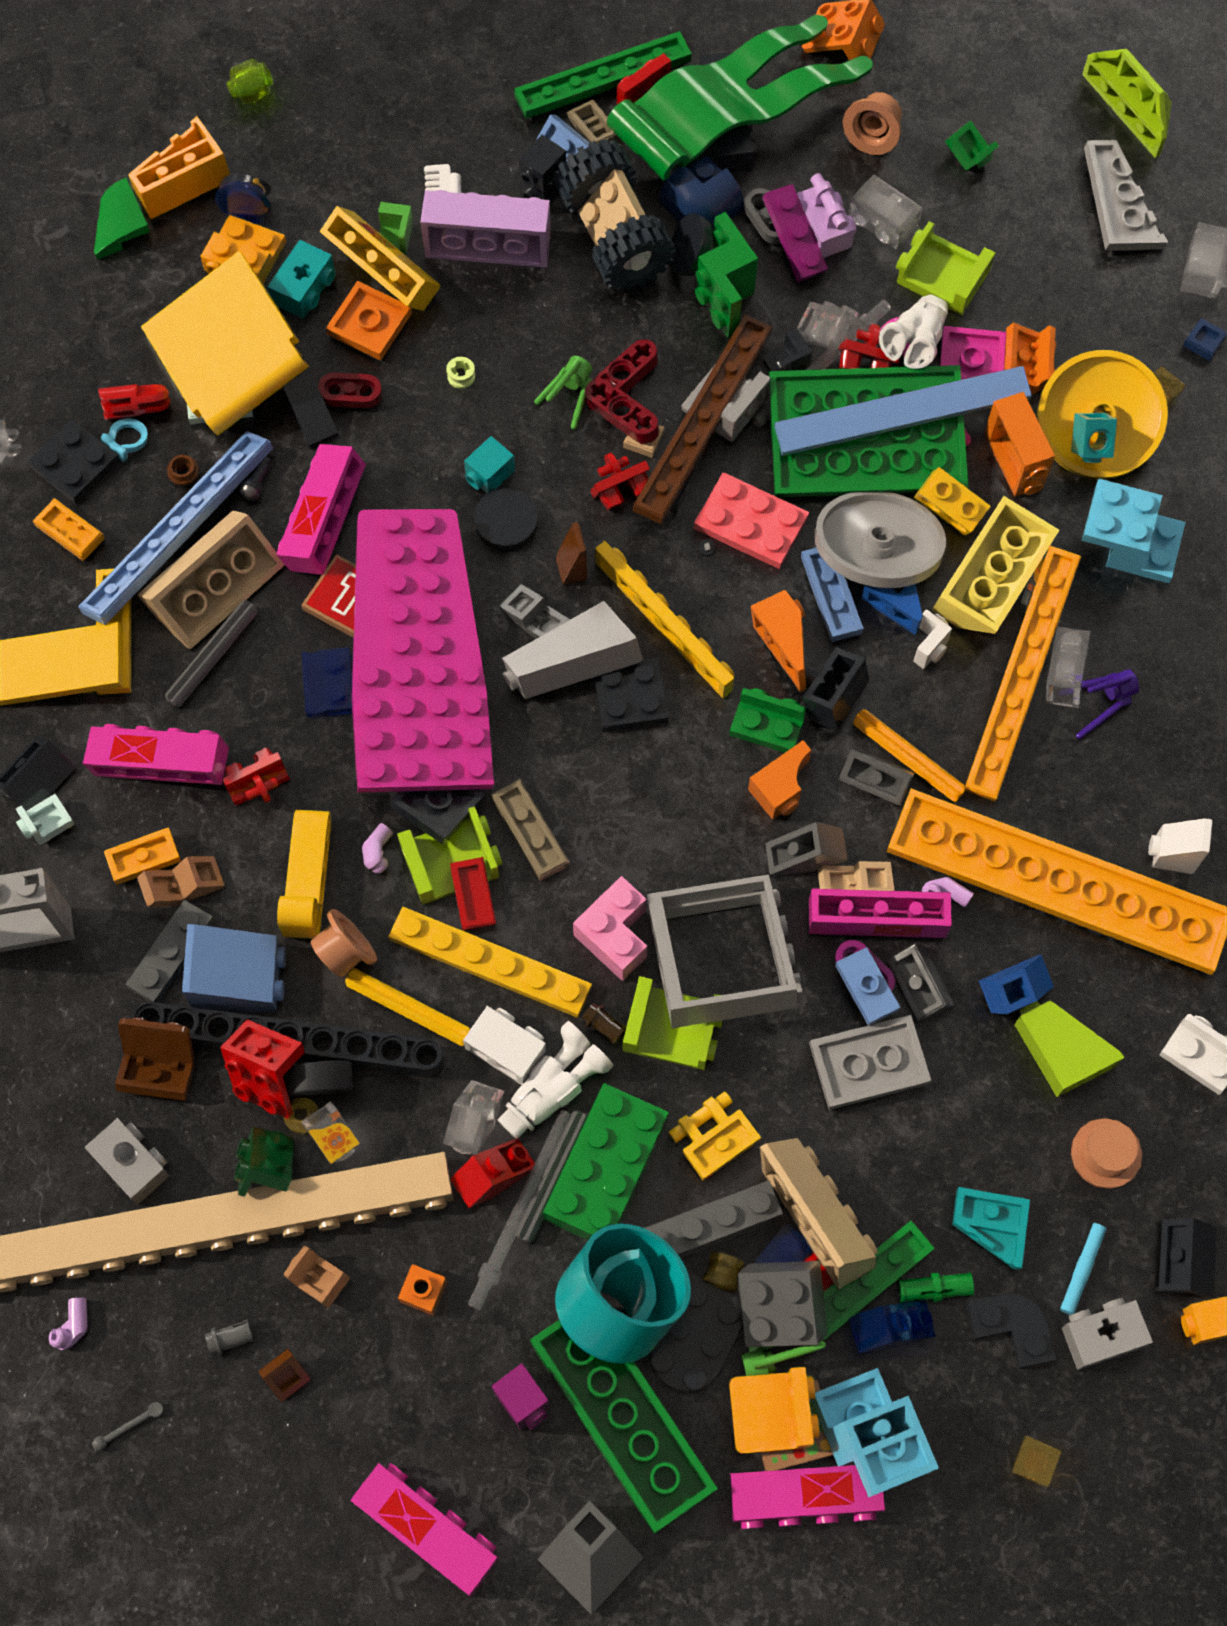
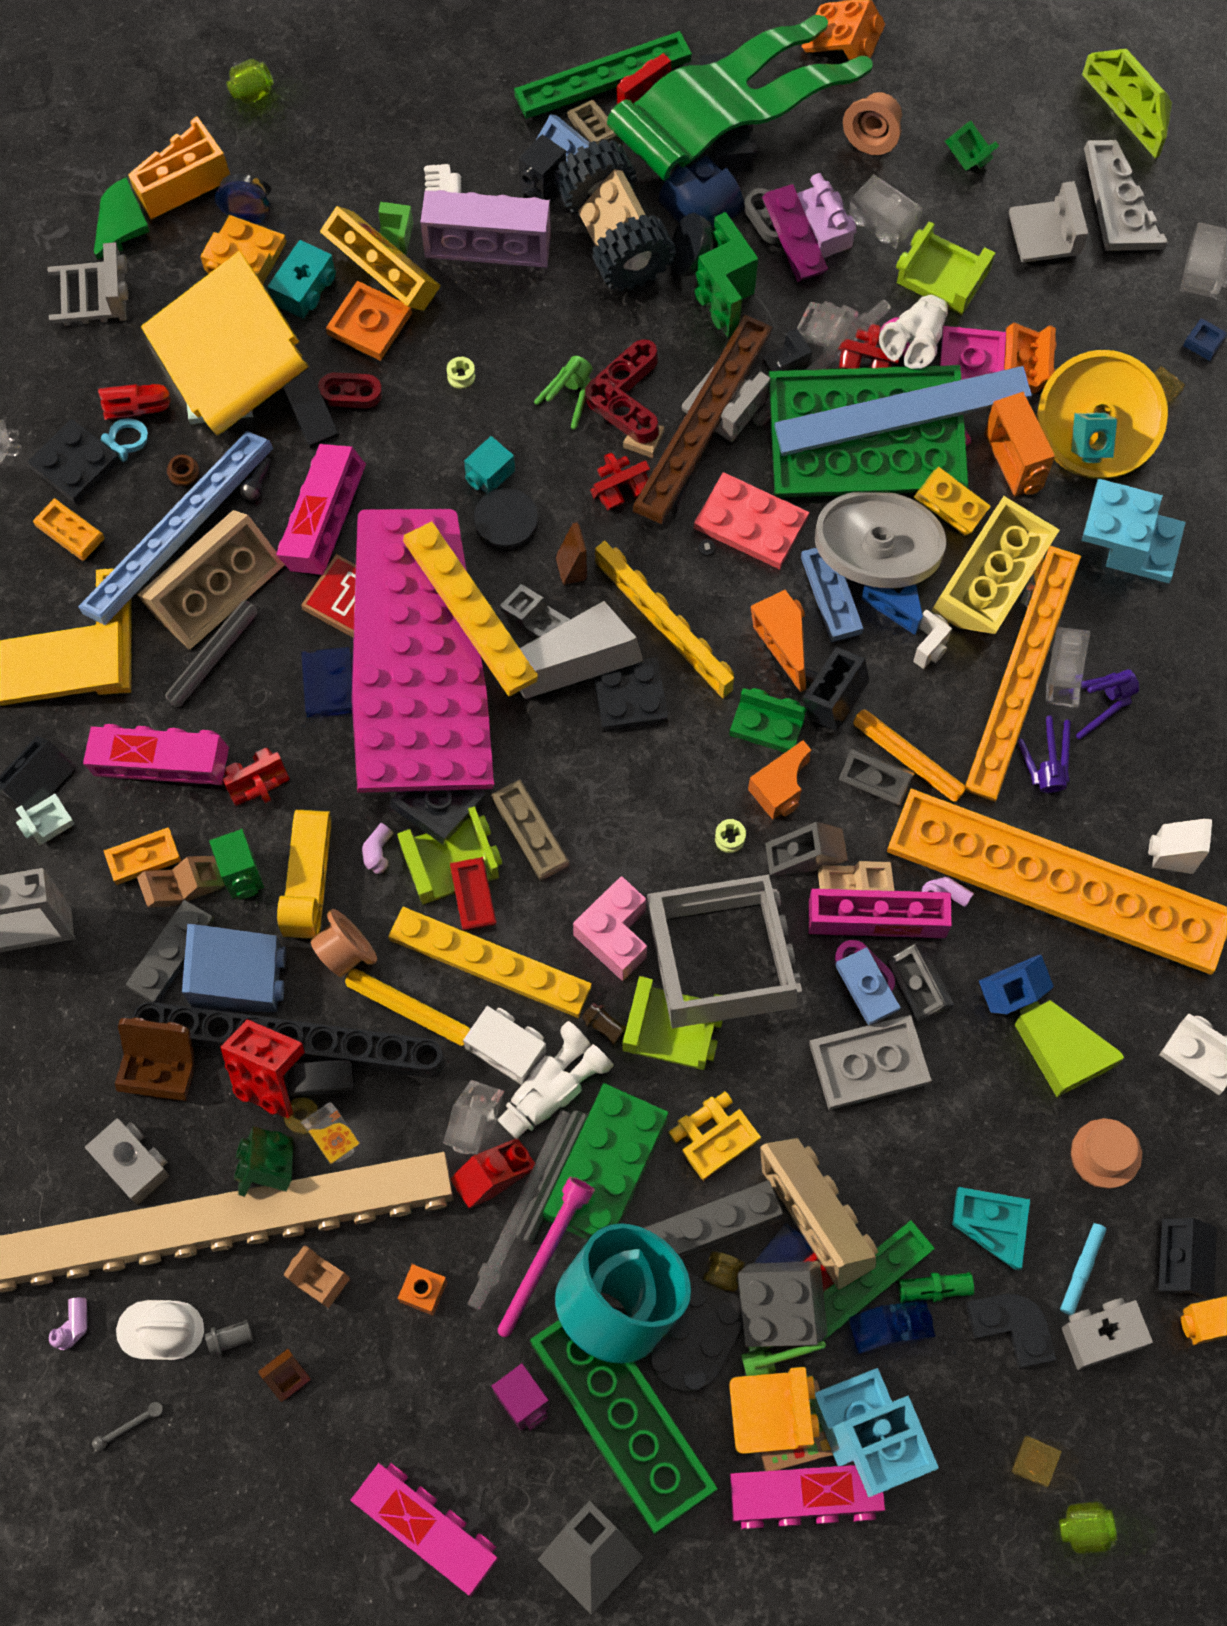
none -> light grey plate [48,243,129,326]
none -> white piece [116,1300,204,1360]
none -> green brick [209,829,265,899]
none -> yellow plate [403,522,538,697]
none -> dark pink piece [498,1177,595,1337]
none -> yellowish green bush [715,819,746,853]
none -> light grey bracket [1009,181,1088,262]
none -> dark purple plant [1017,715,1071,793]
none -> clear neon green head [1059,1501,1117,1555]

